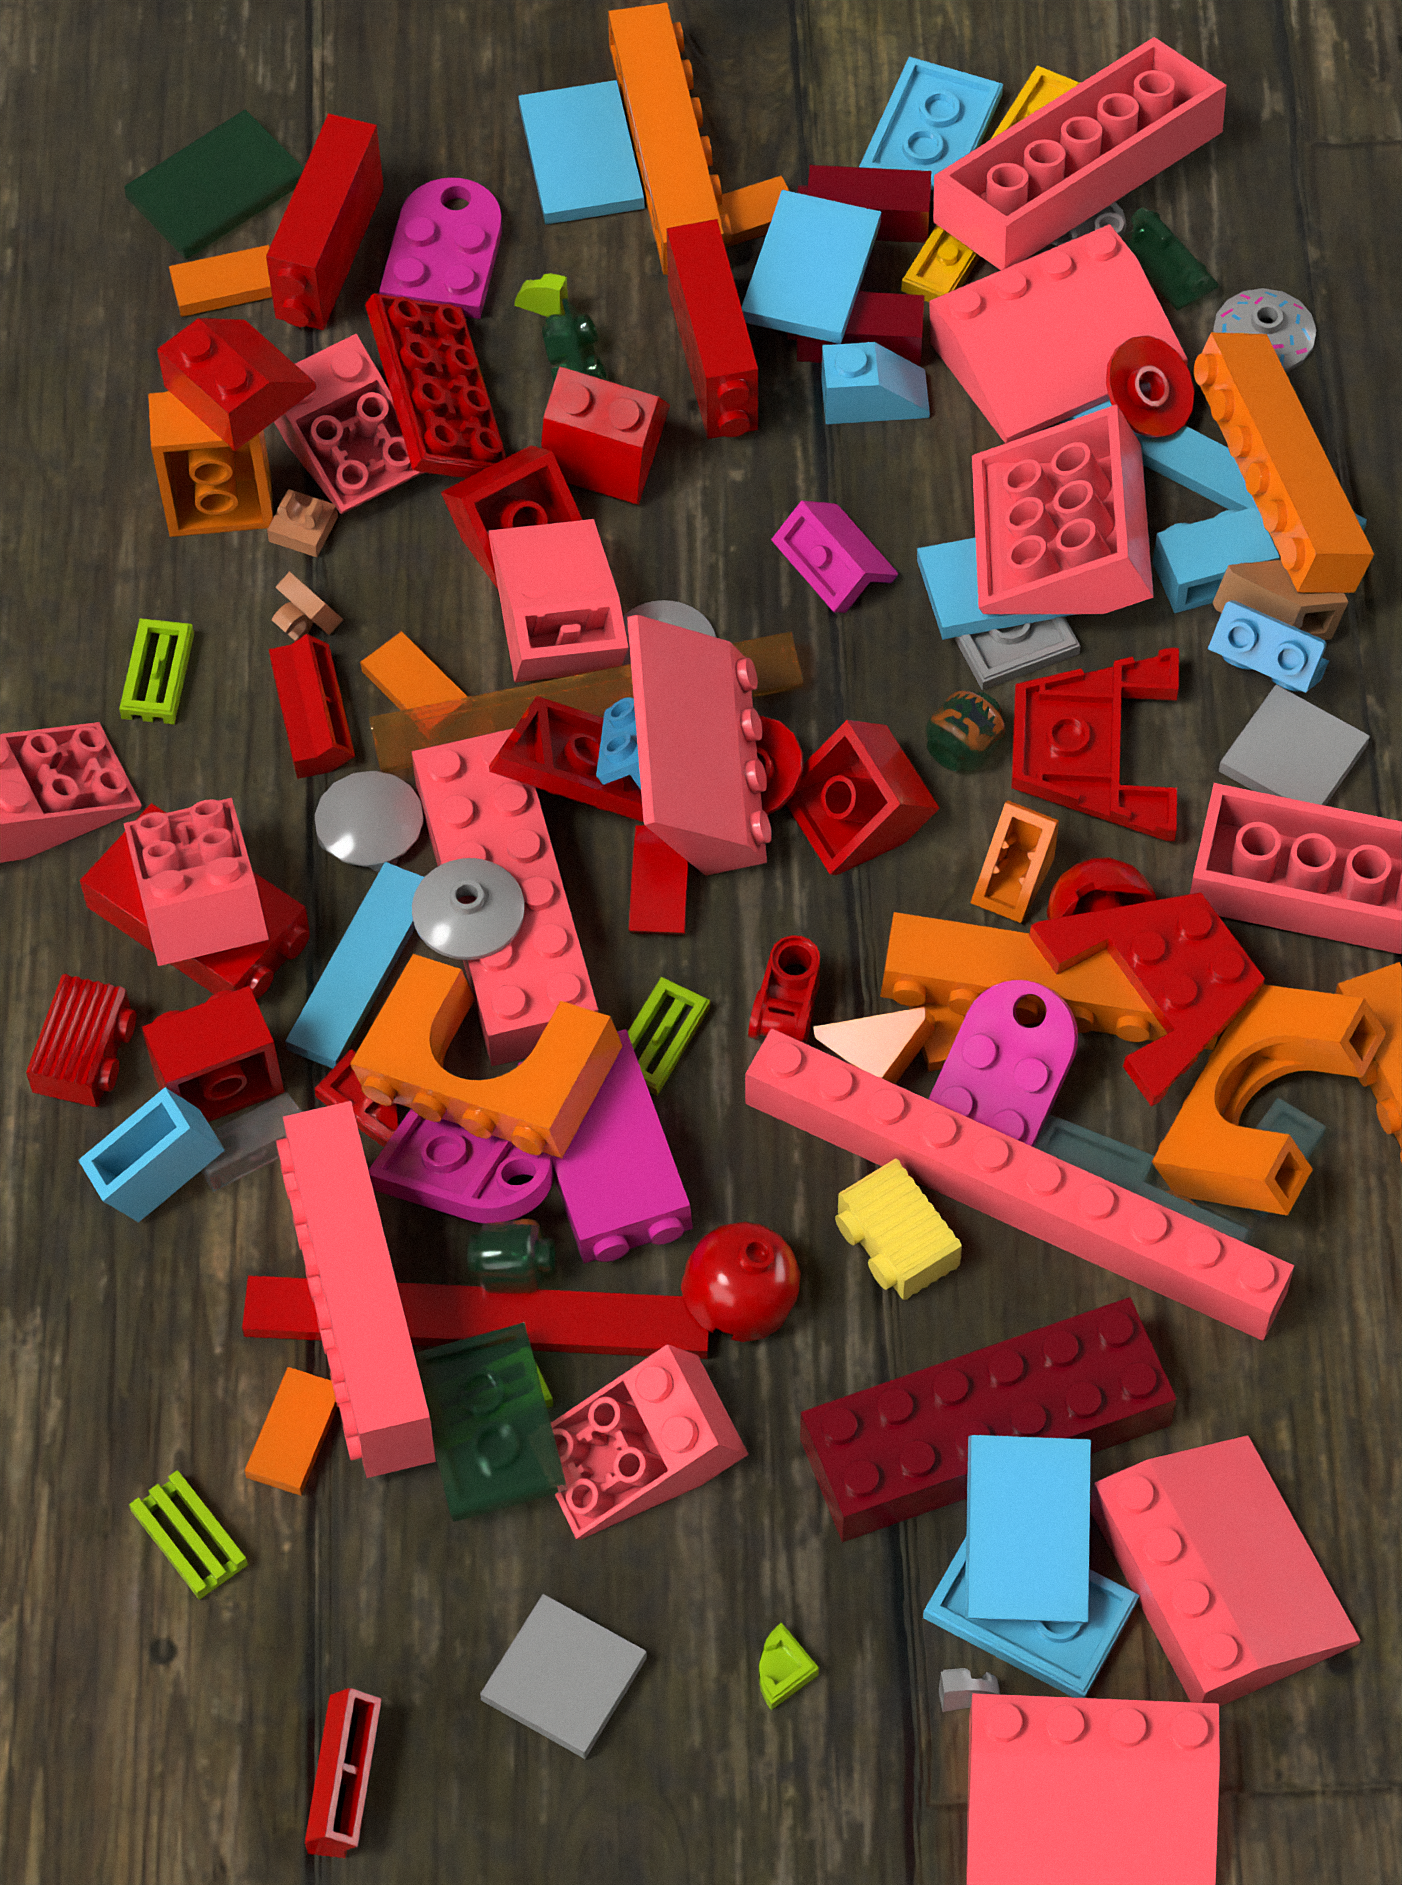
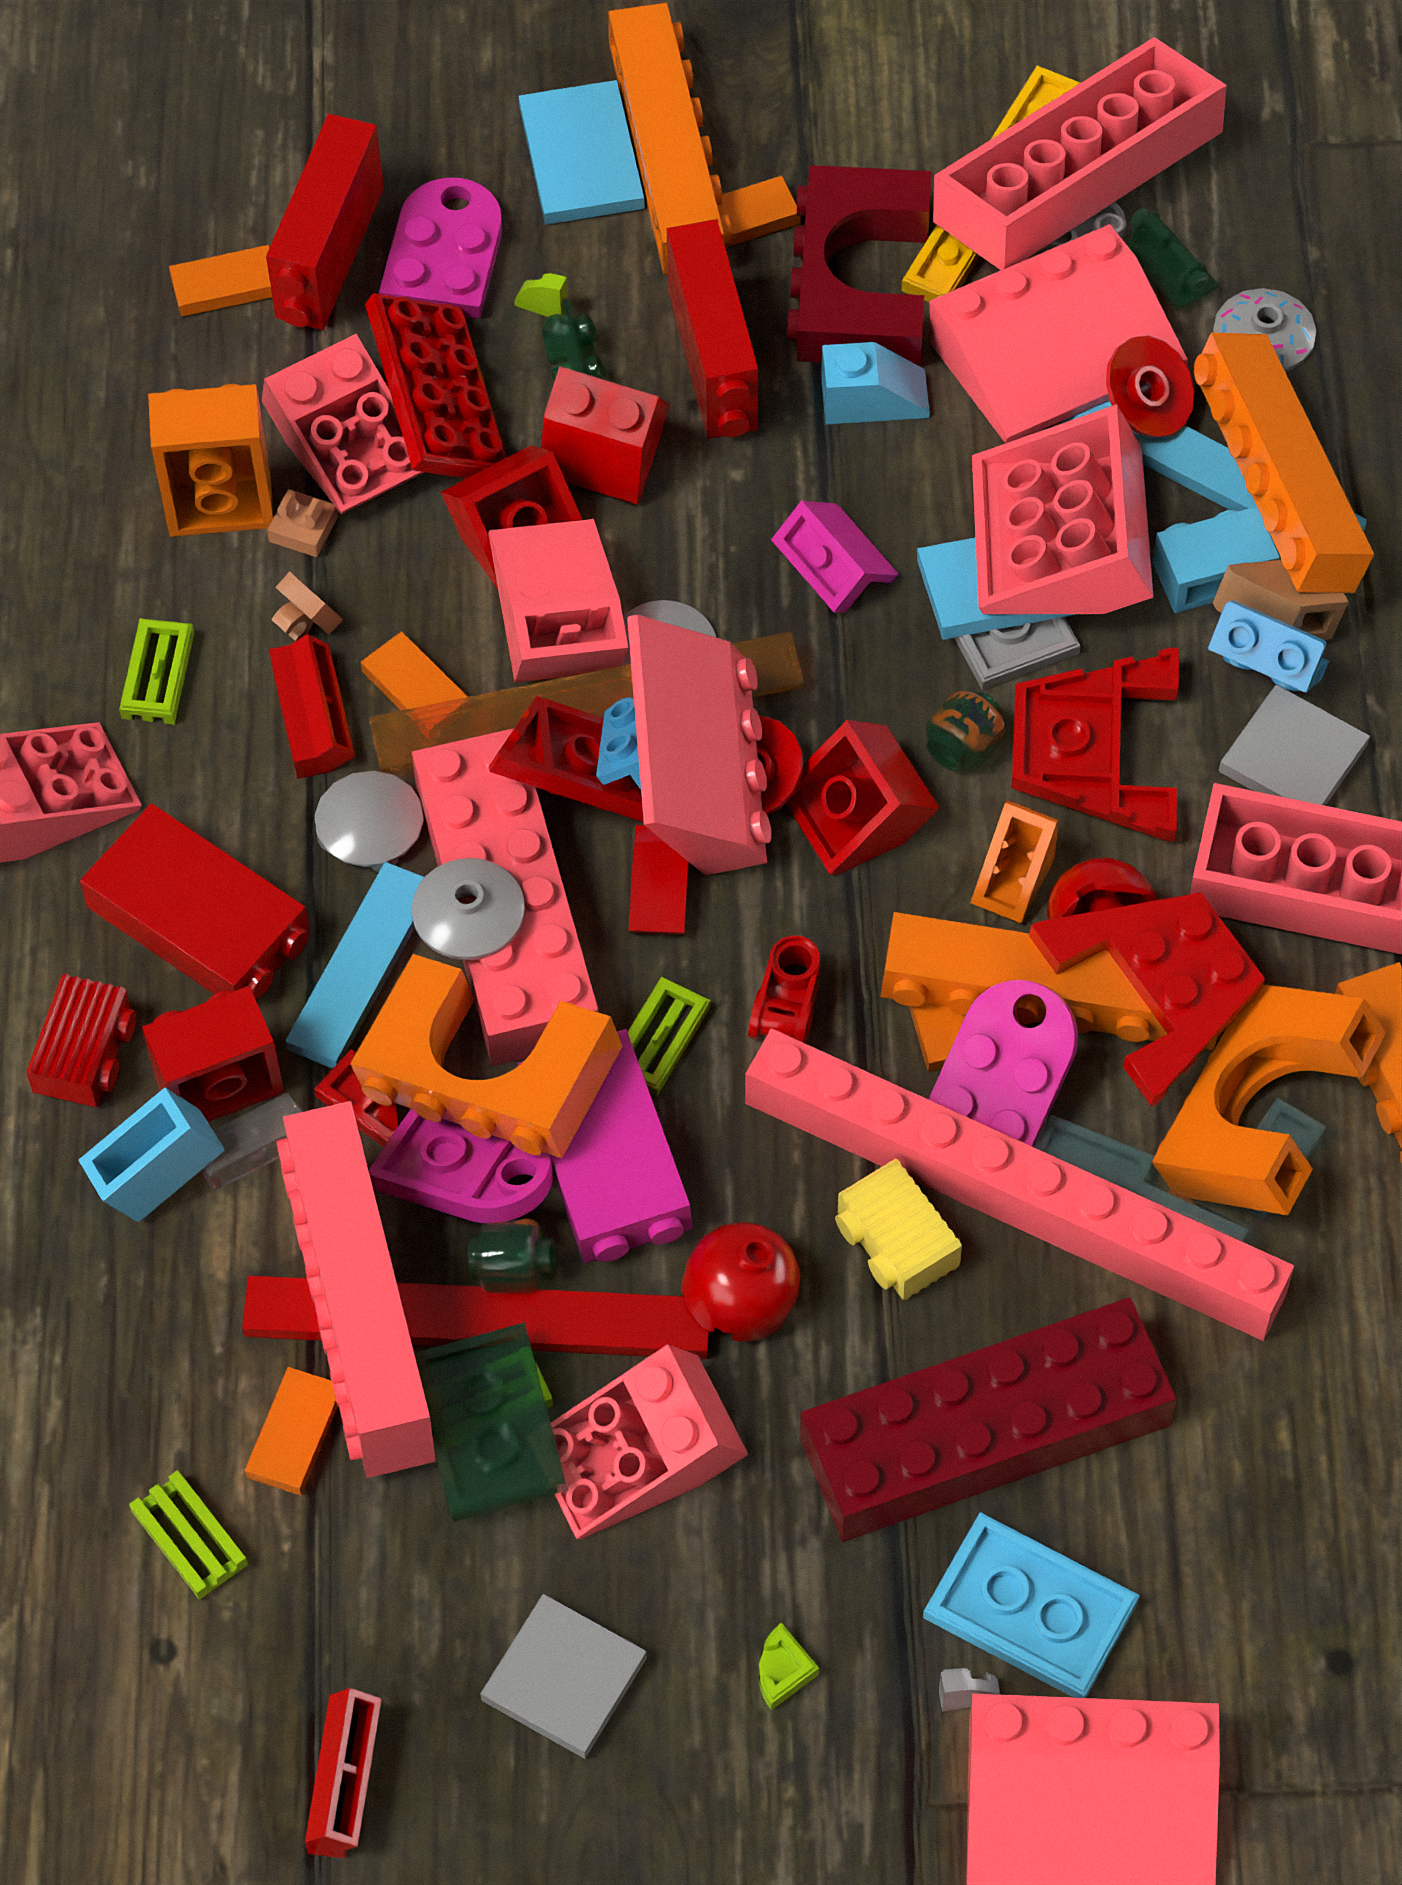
coral slope [123,798,269,966] -> none
clear green tile [124,109,304,259] -> none
red slope [157,318,317,451] -> none
medium azure tile [741,190,881,344] -> none
slope [813,1007,936,1084] -> none
medium azure tile [859,56,1003,202] -> none
medium azure tile [965,1435,1091,1623] -> none
coral slope [1090,1435,1360,1707] -> none

